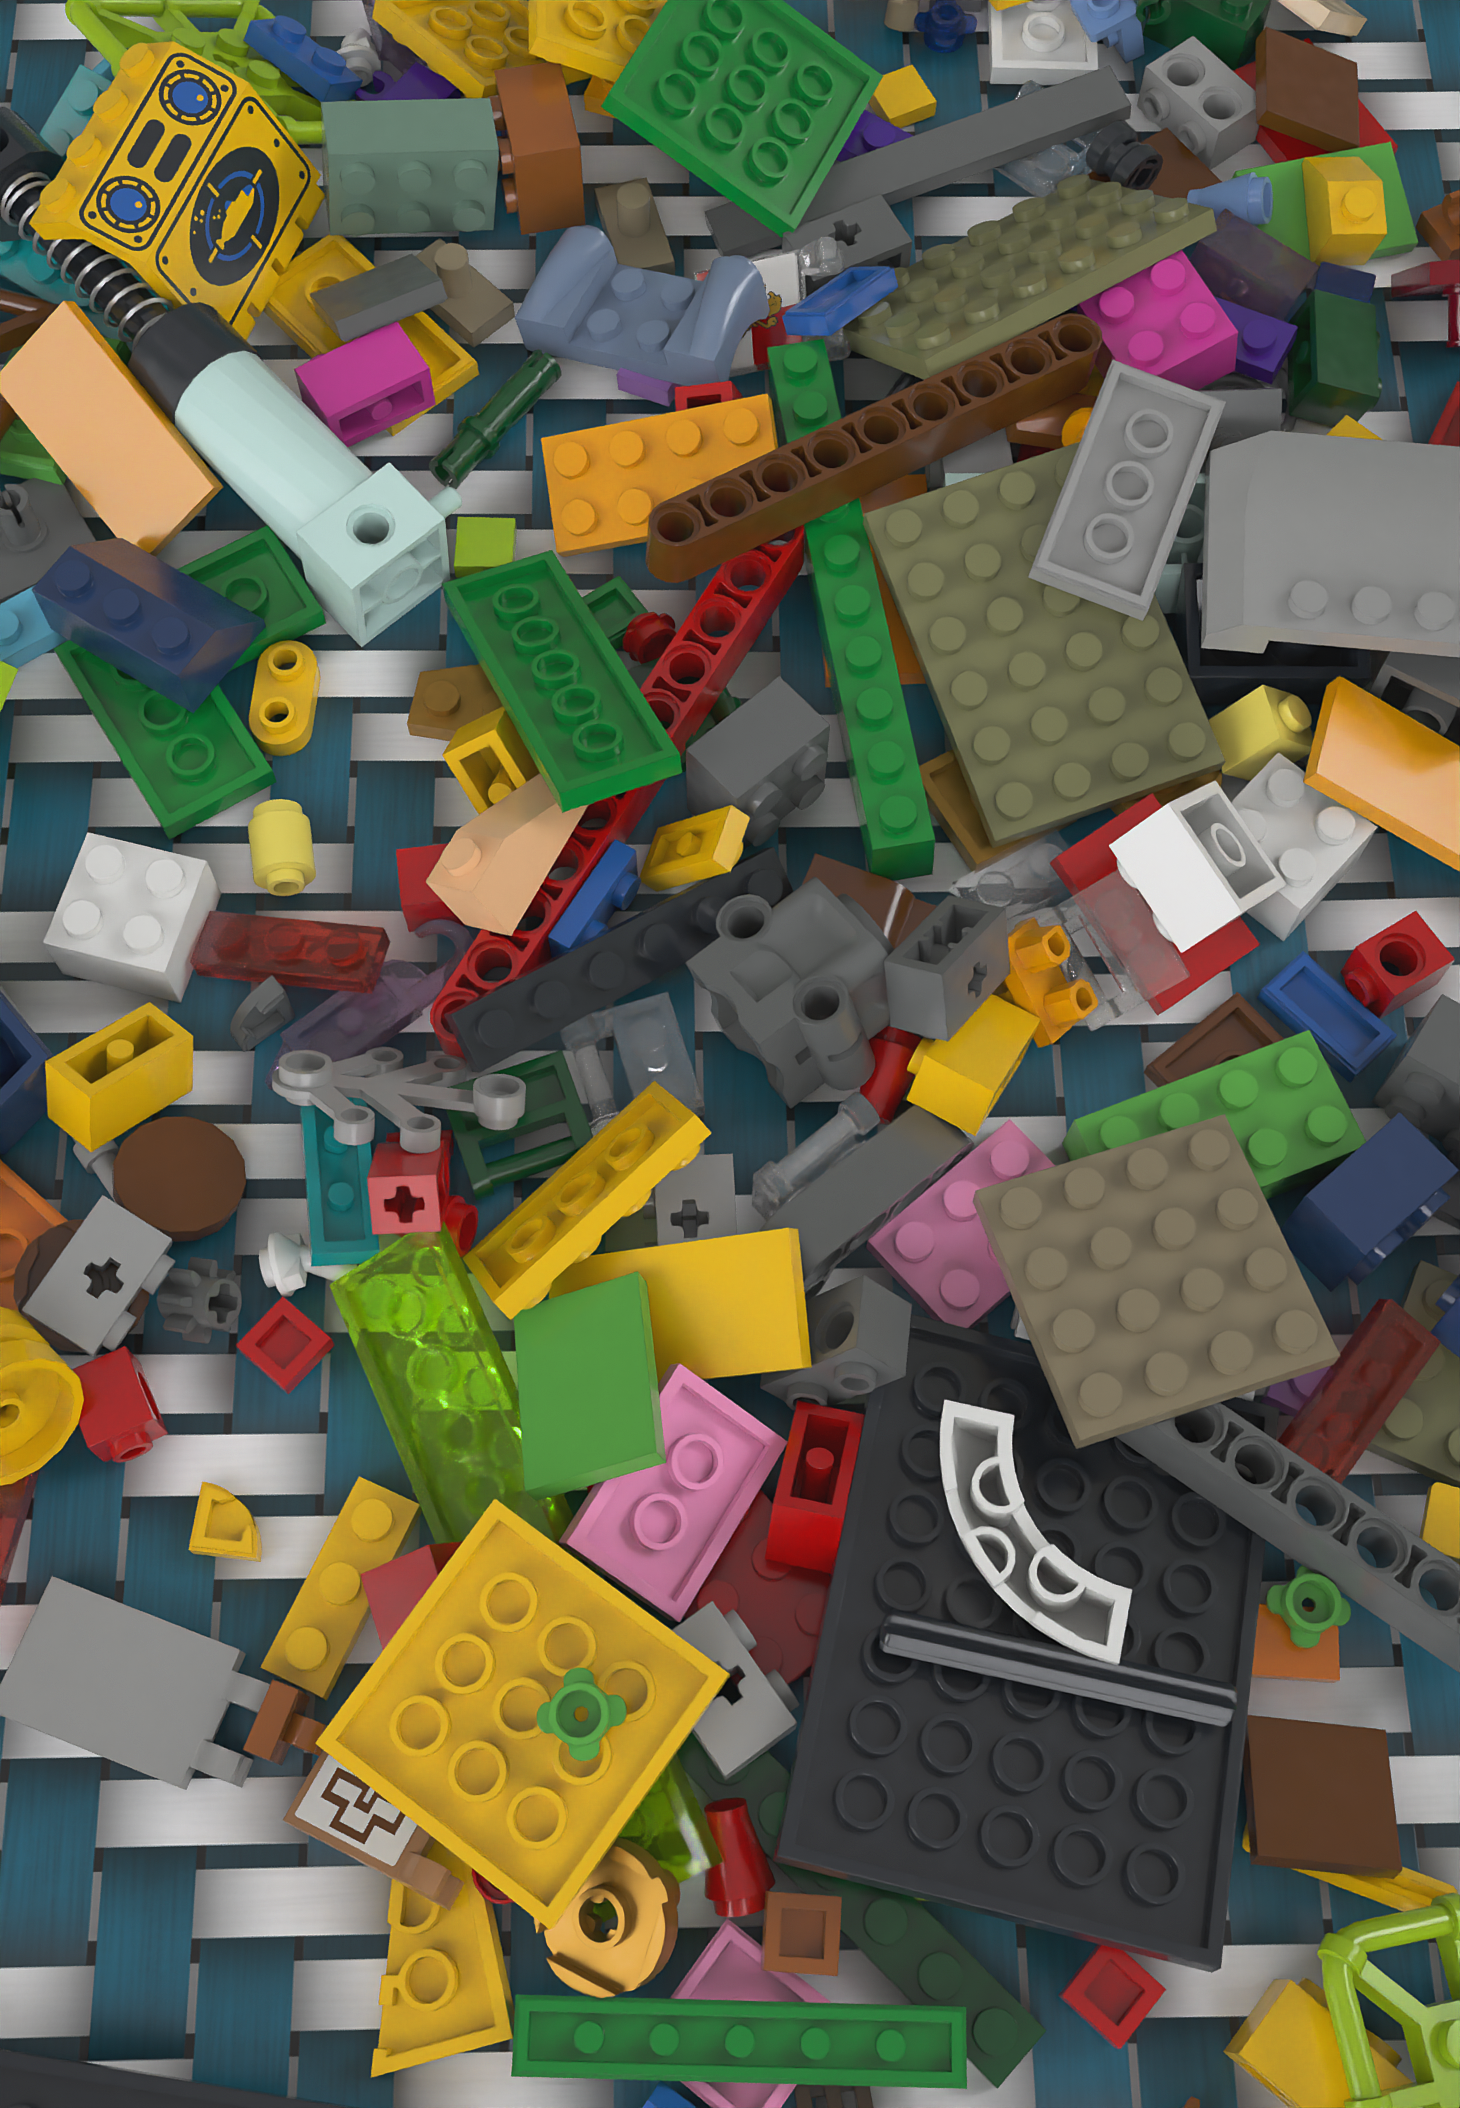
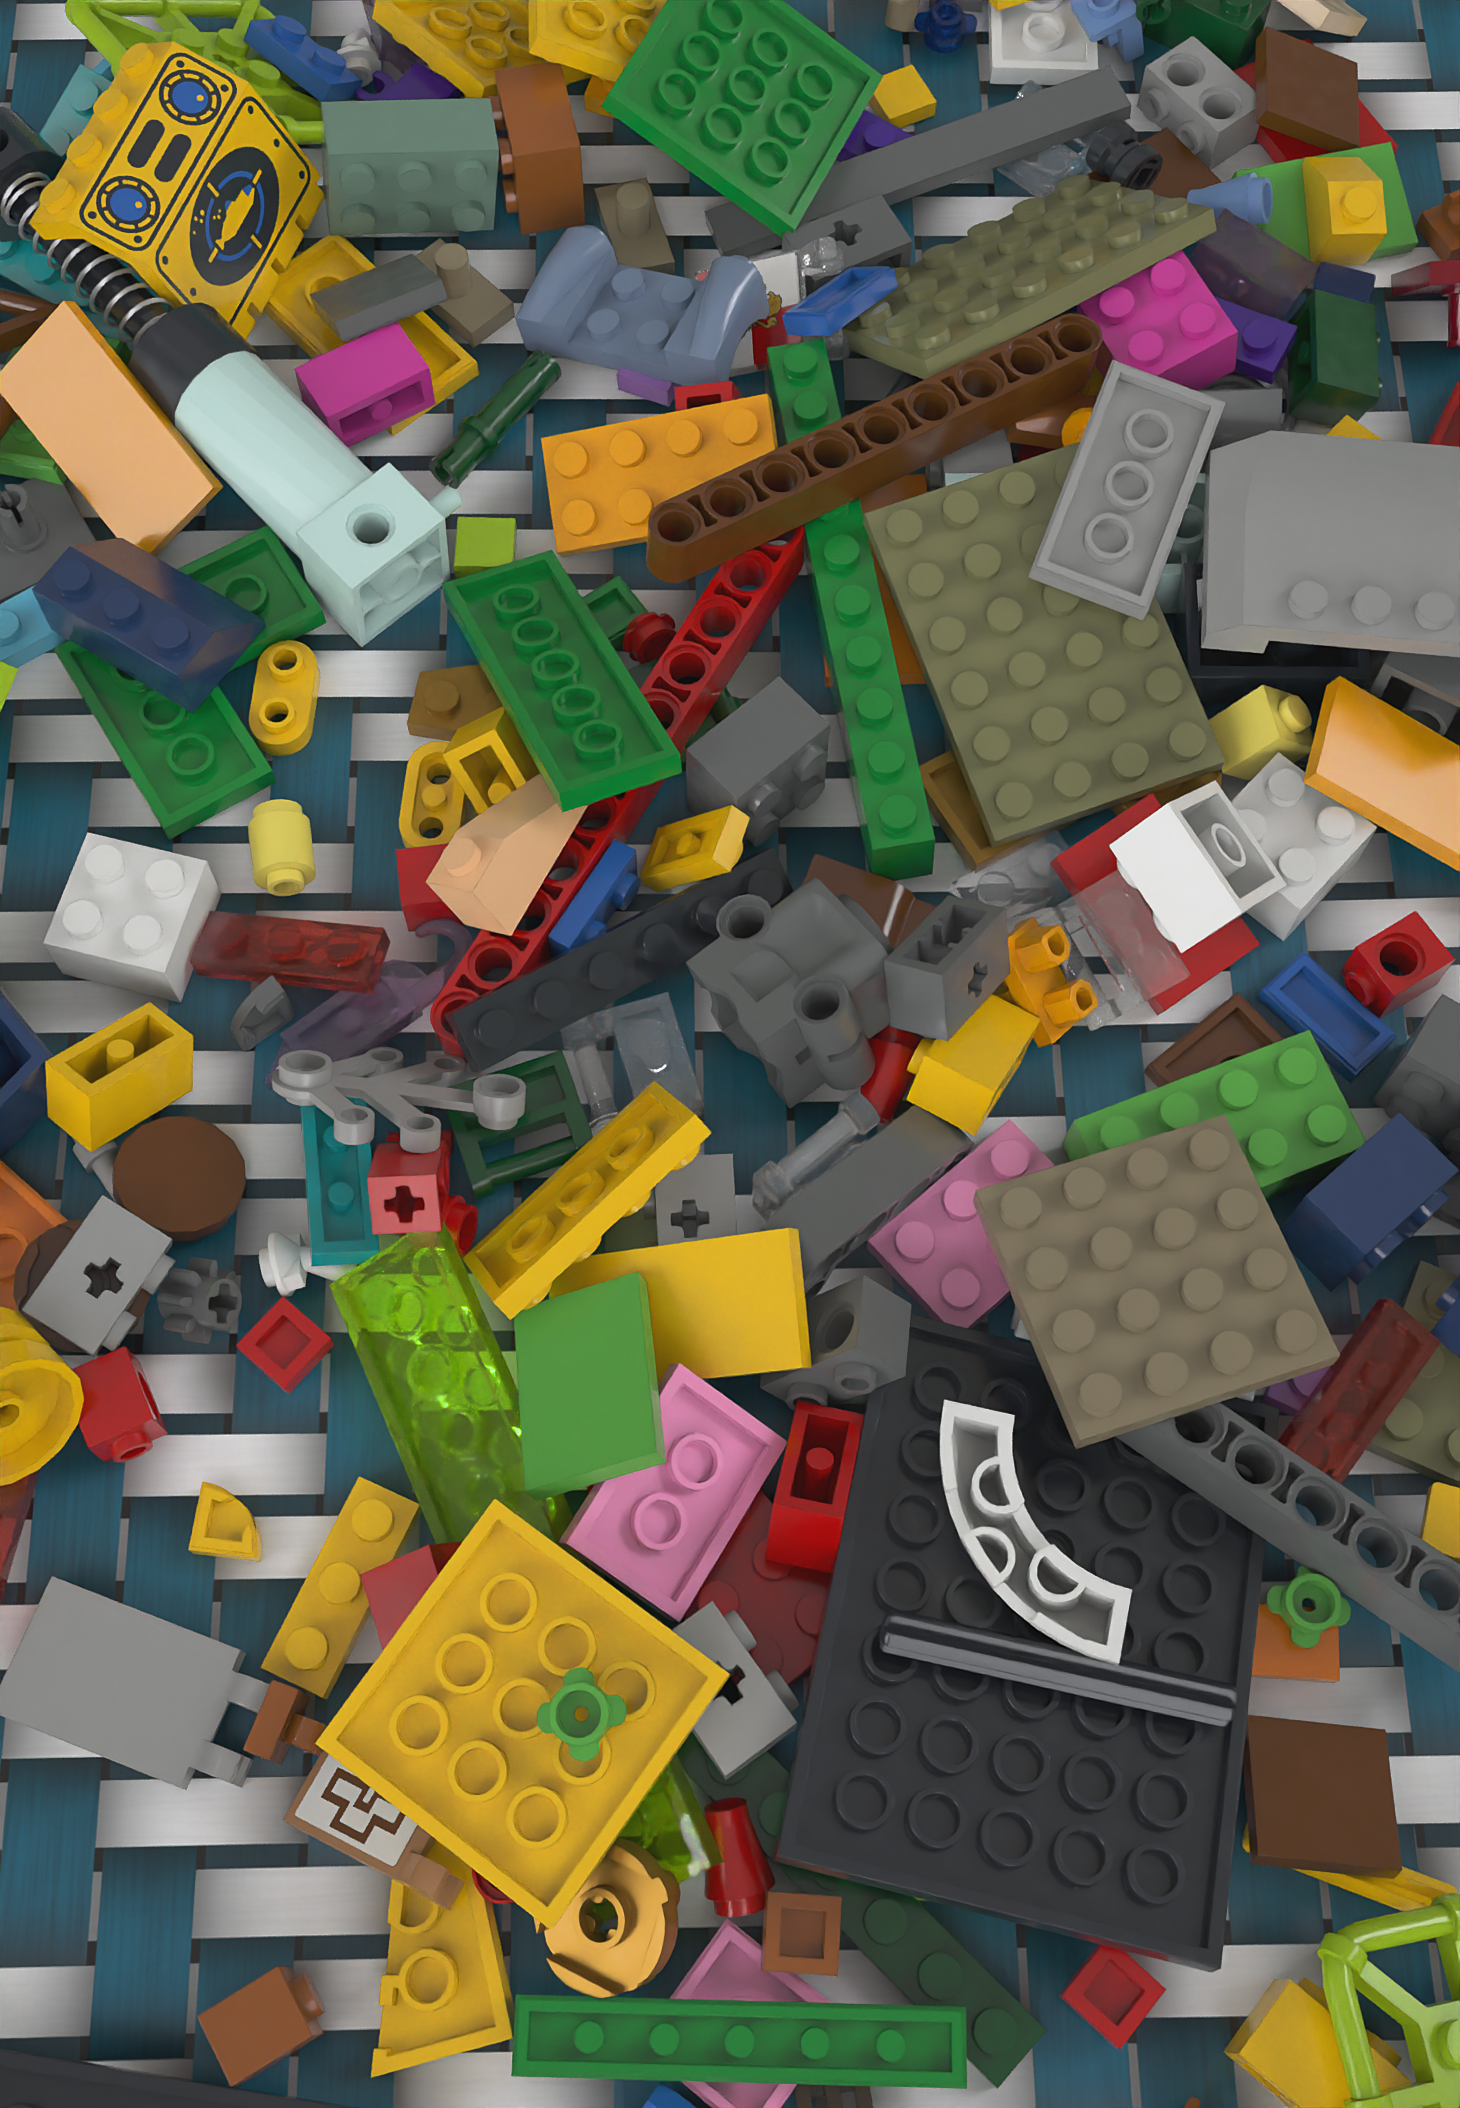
none -> dark orange brick [197,1966,325,2087]
none -> yellow plate [399,741,468,848]

